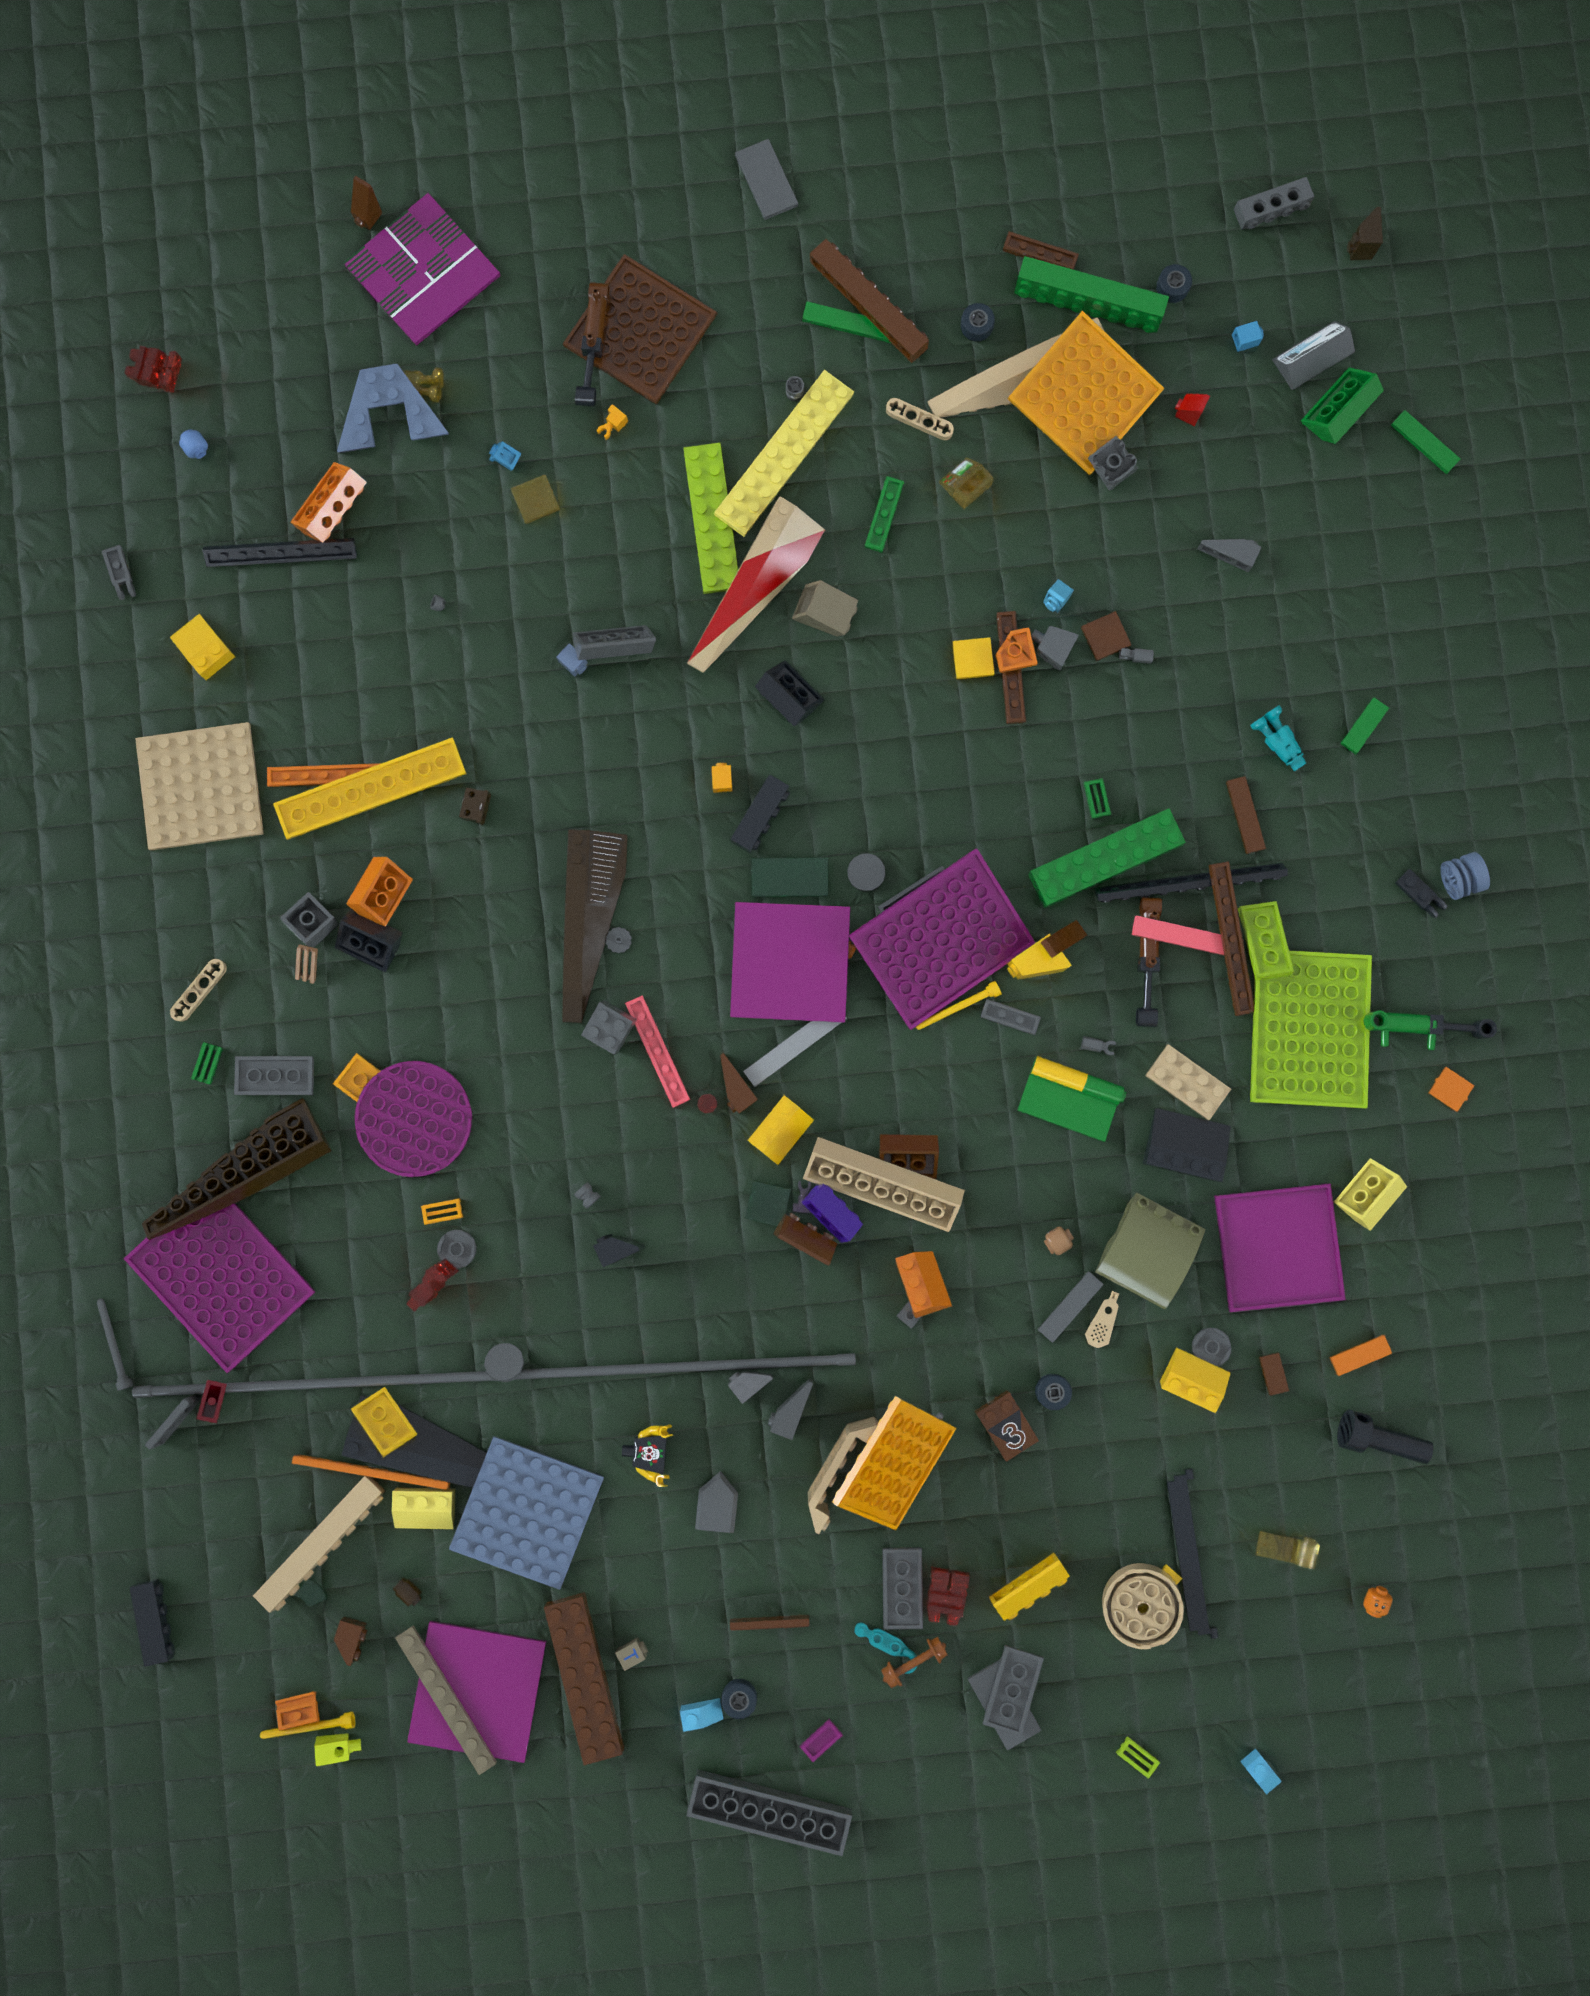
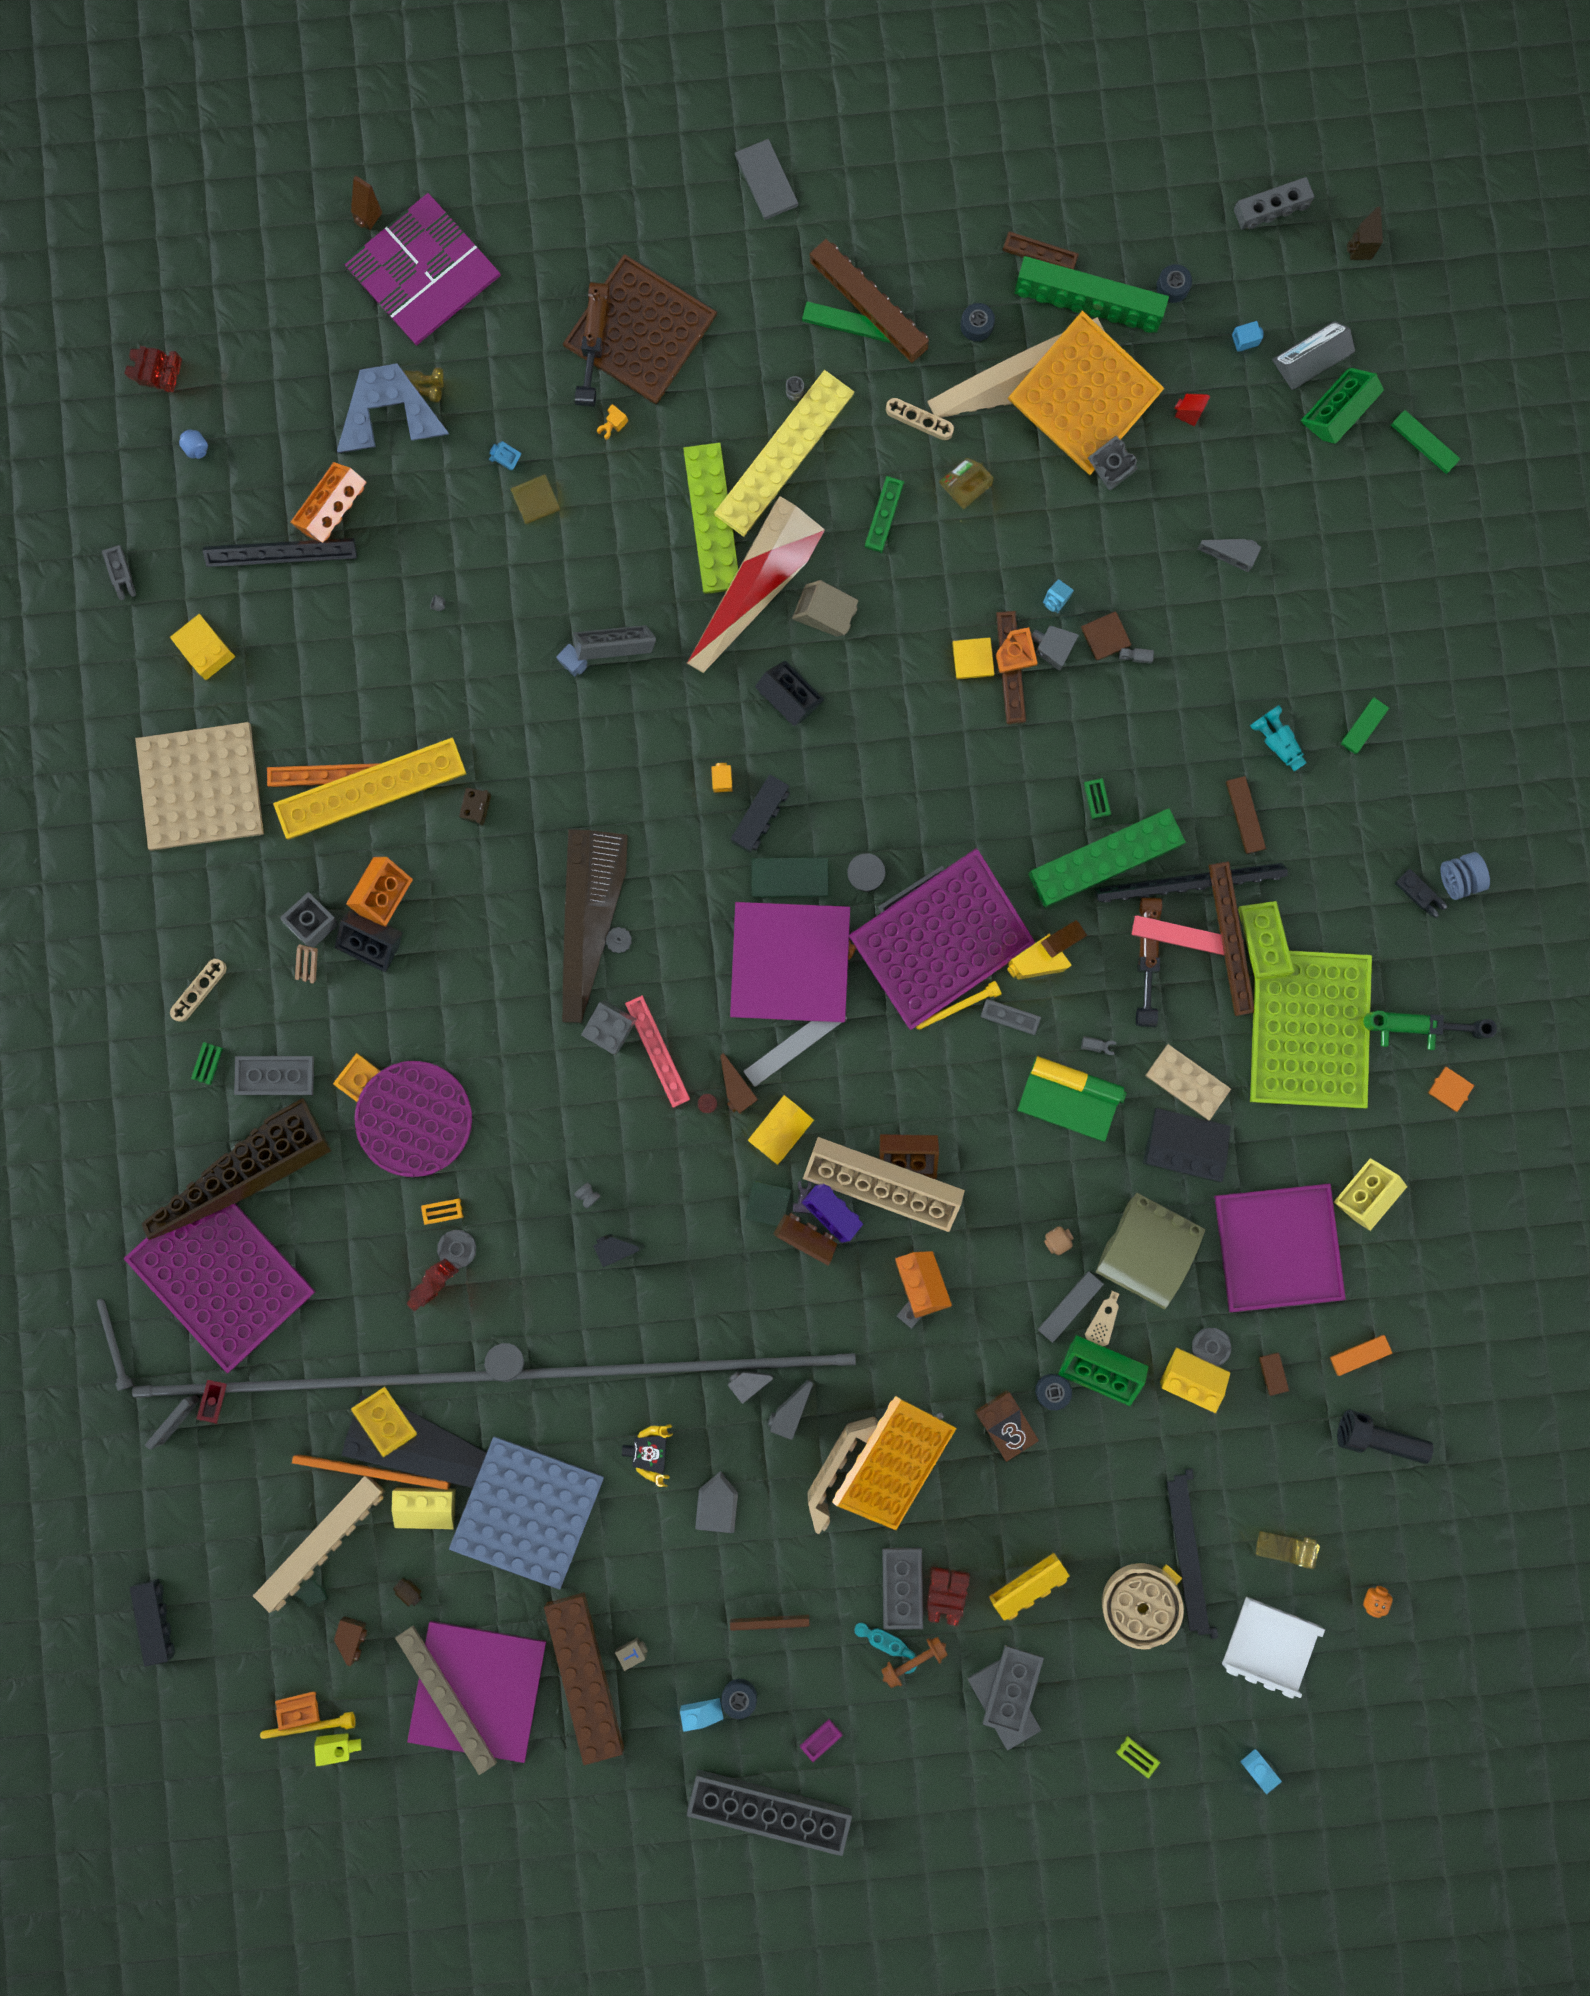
none -> green slope [1058,1335,1149,1406]
none -> white panel [1222,1597,1325,1698]

